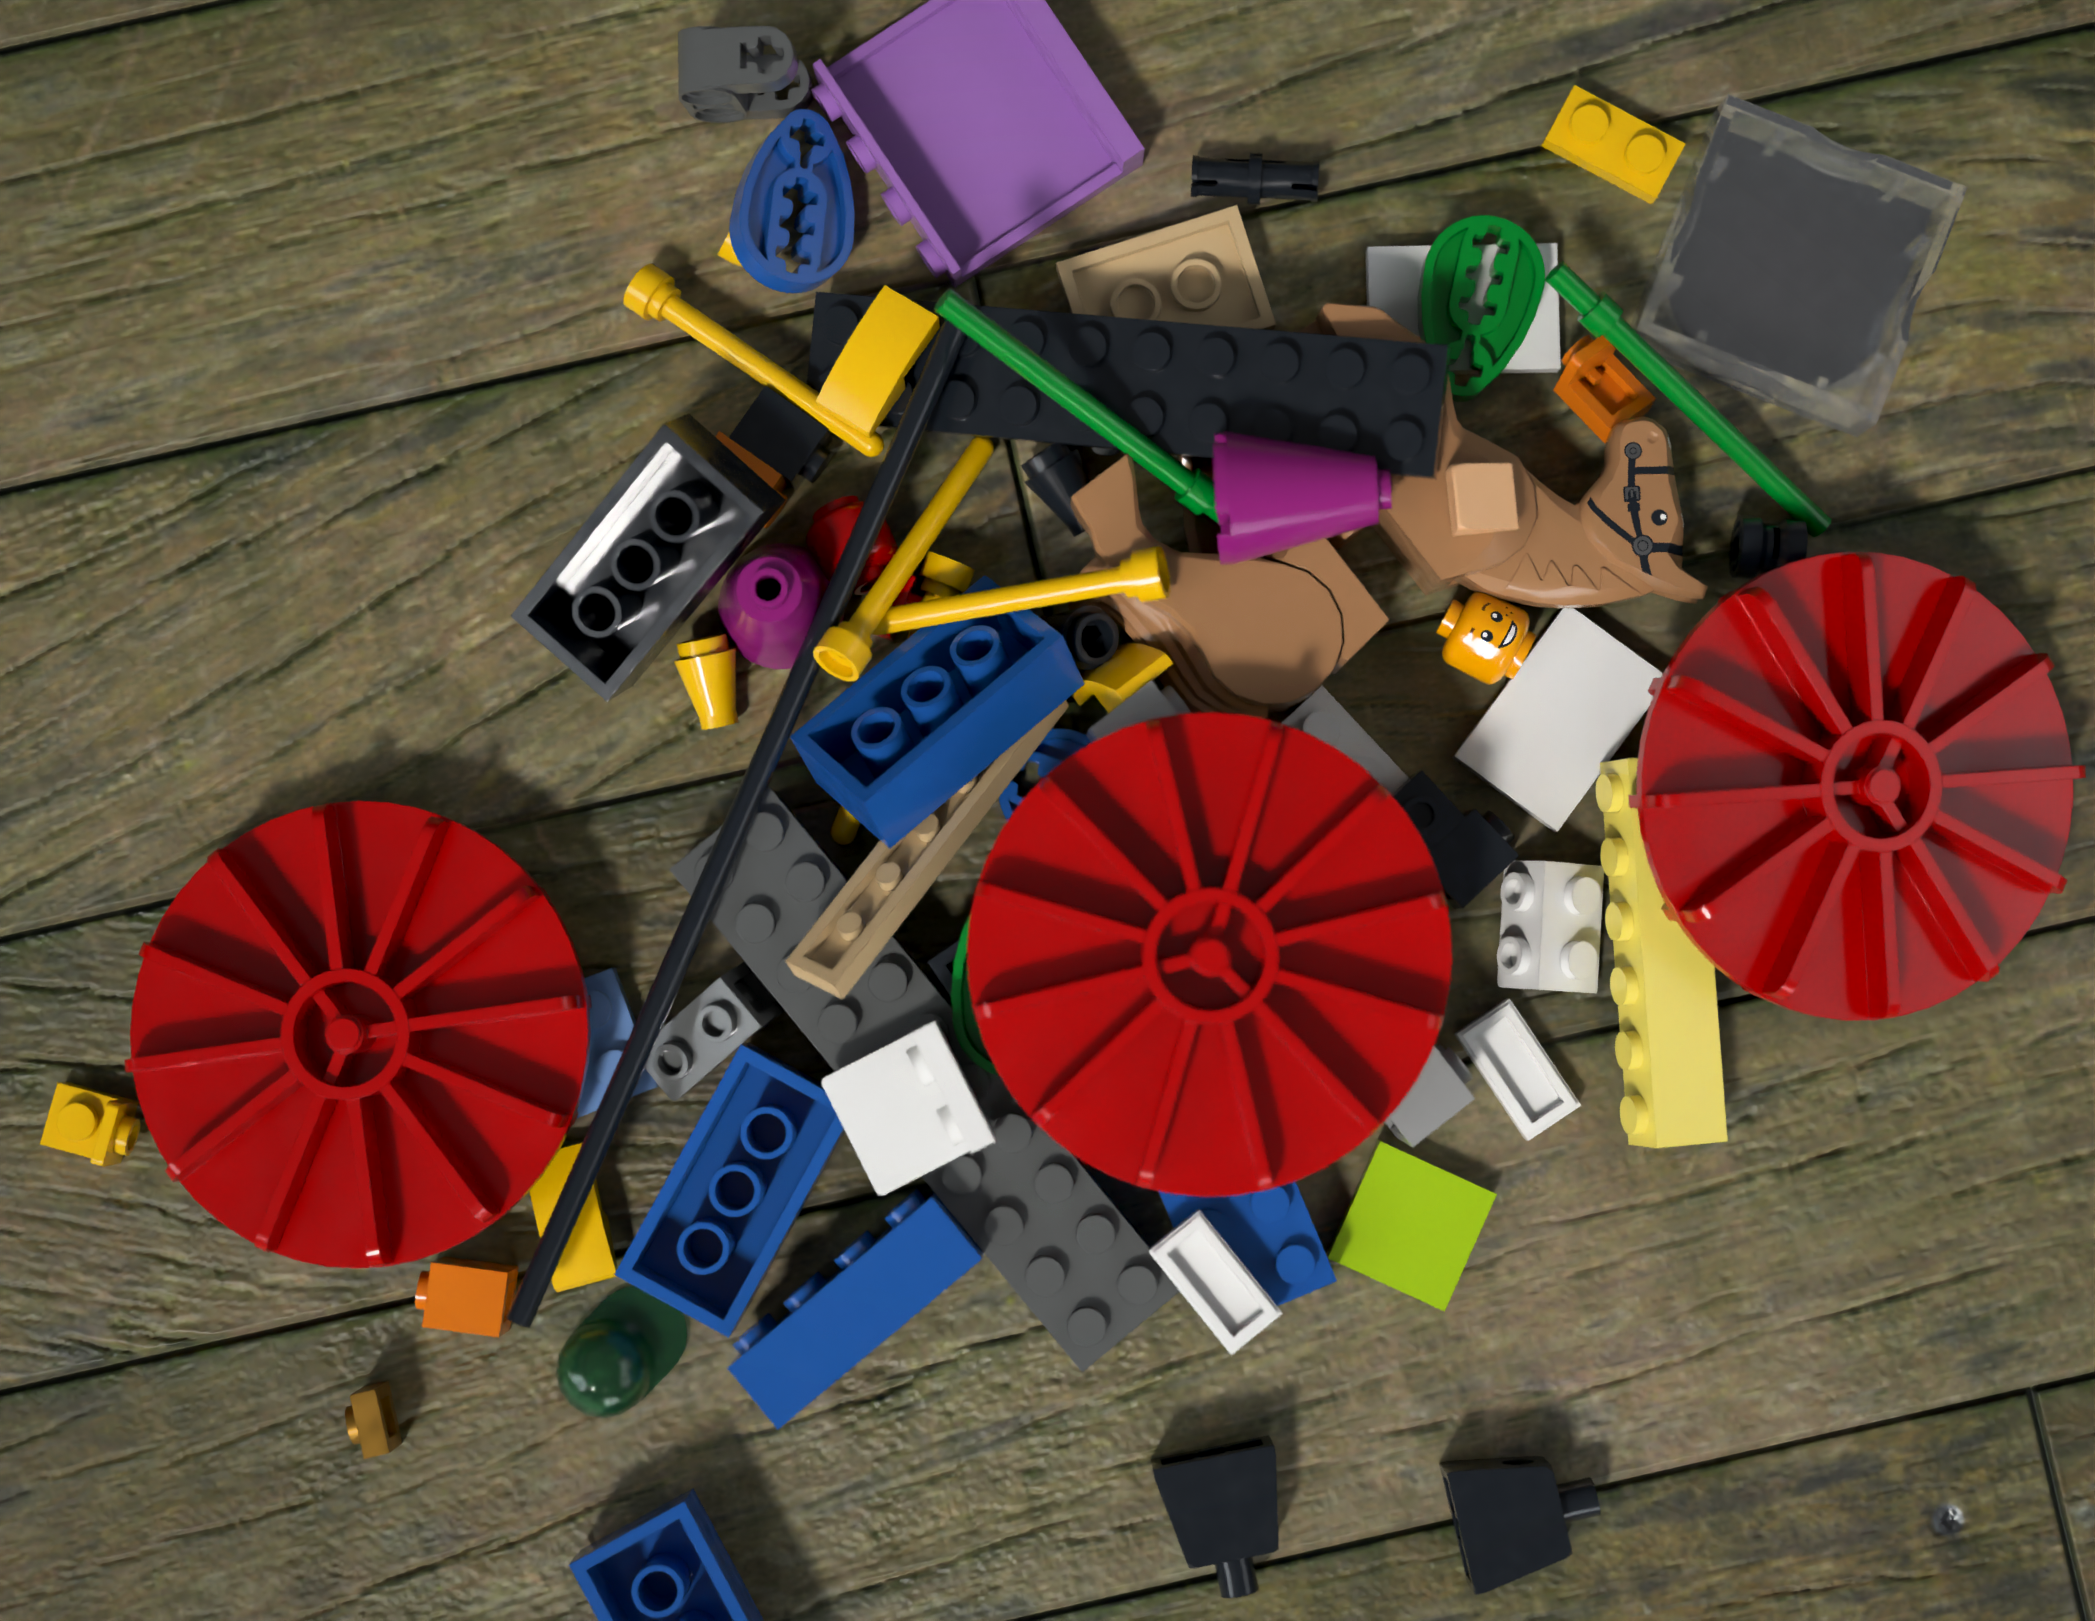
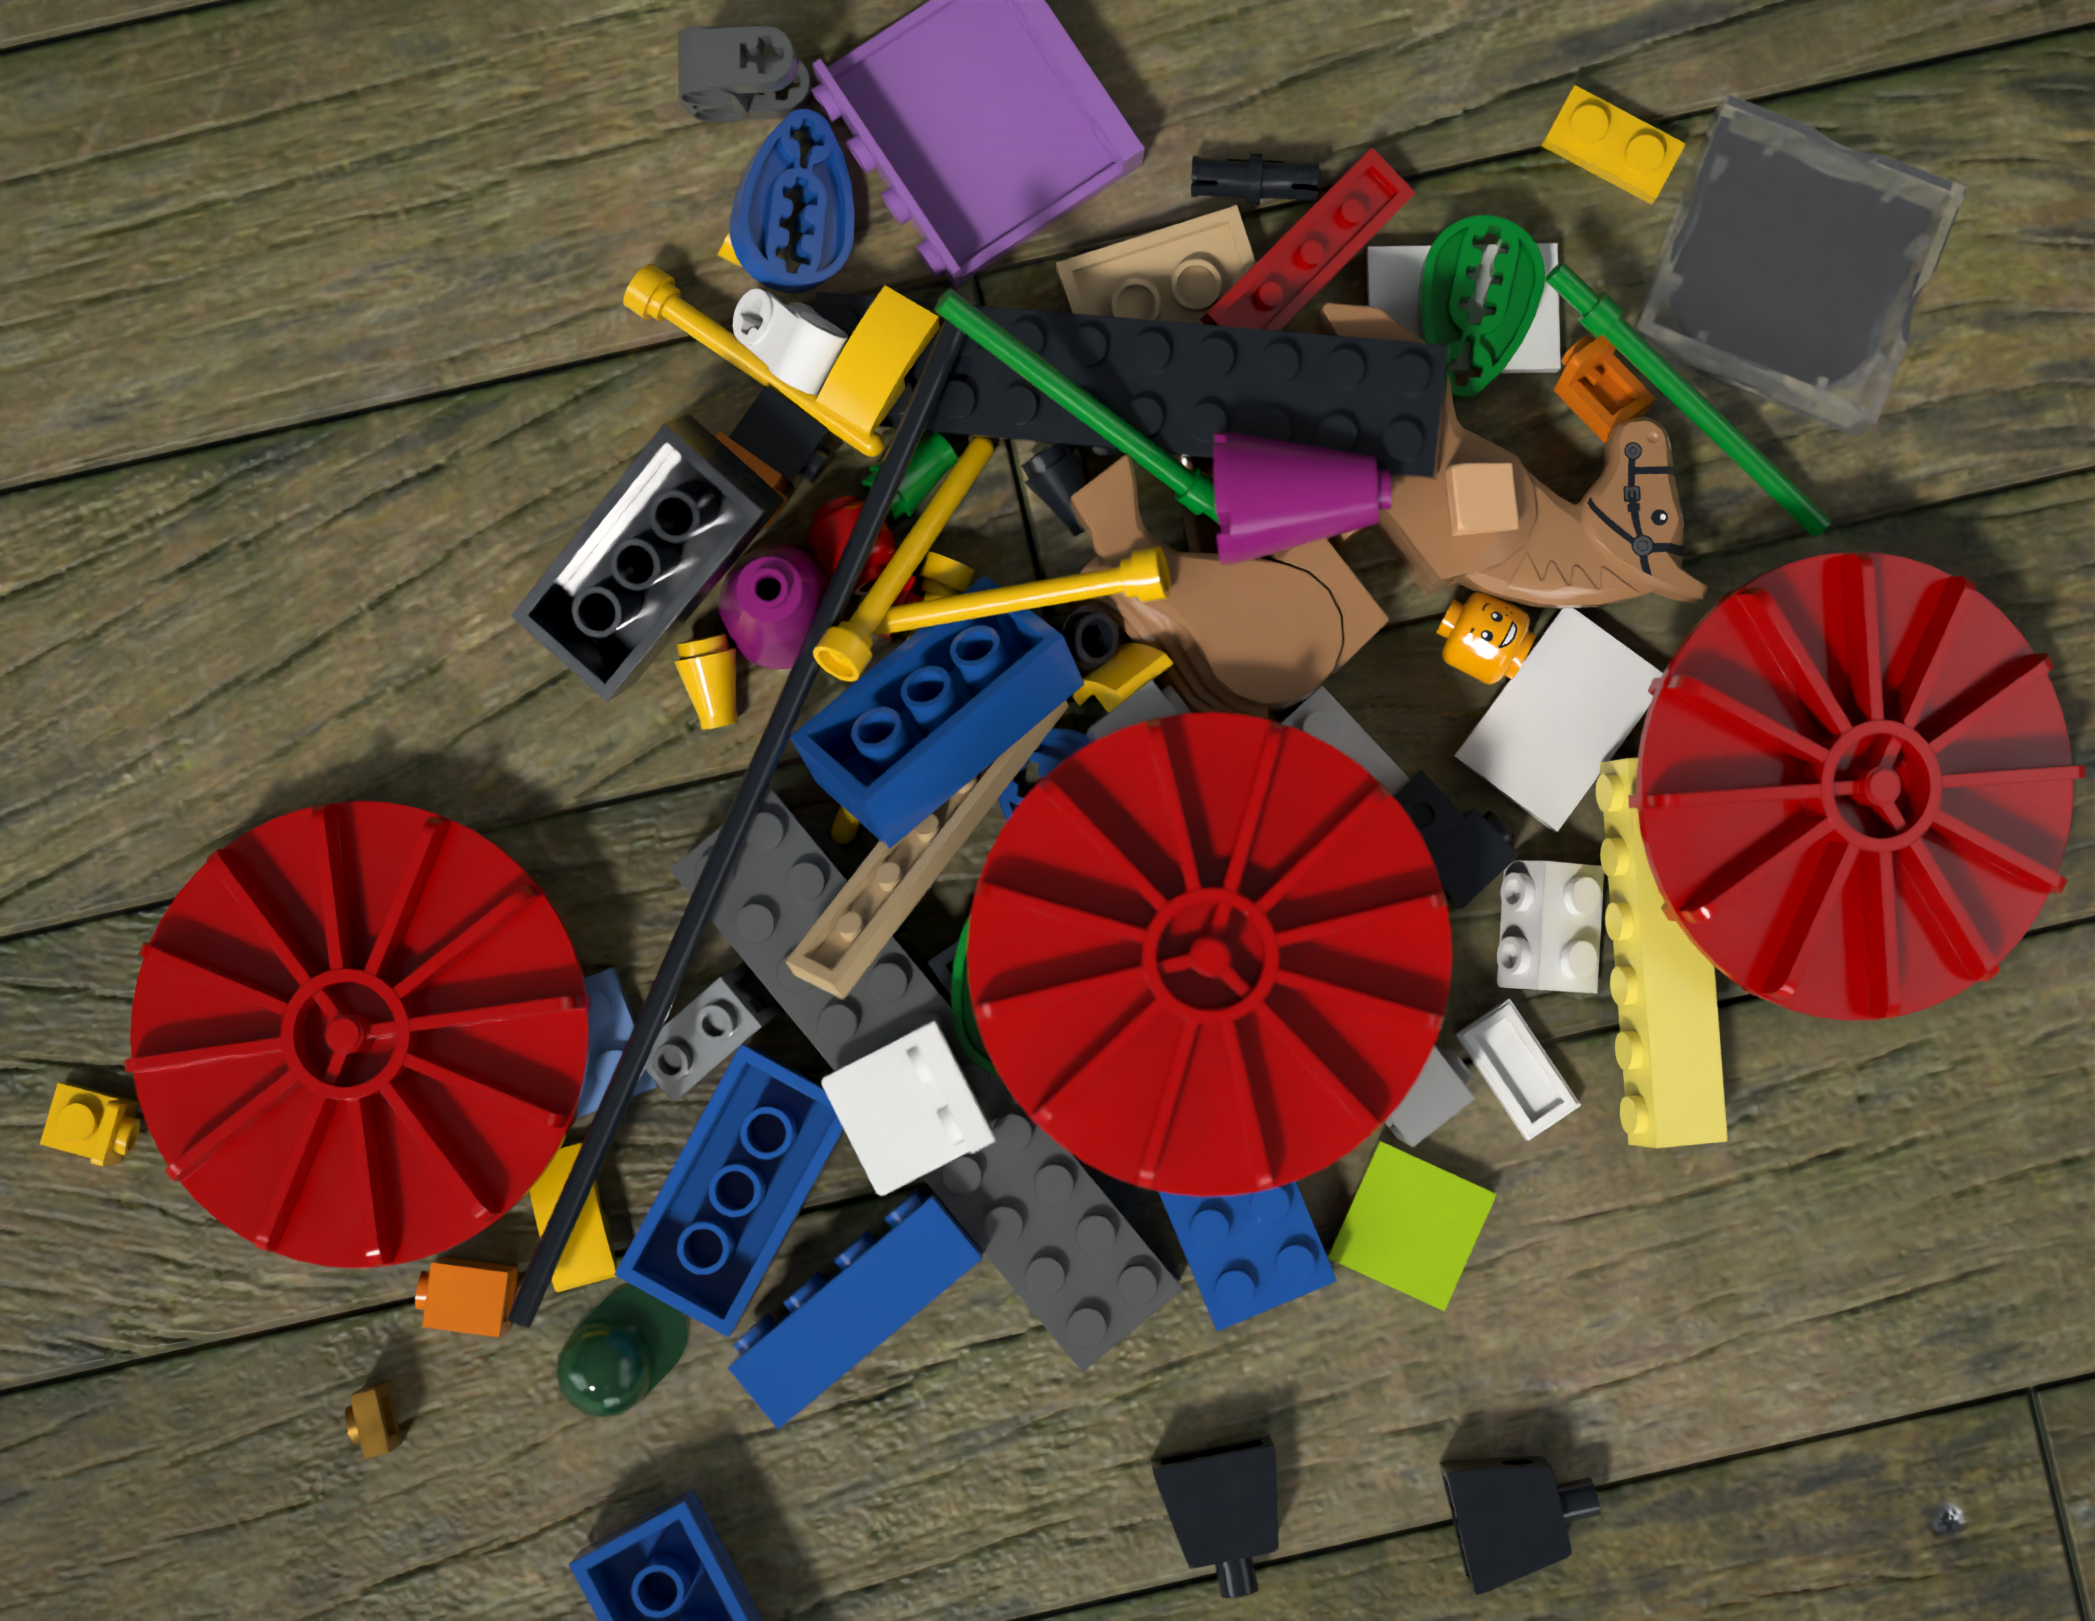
white tile [1148,1208,1283,1355] -> none
black wheel [1729,514,1808,579] -> none
none -> white piece [733,288,848,395]
none -> green cone [862,432,958,521]
none -> red plate [1200,148,1415,331]

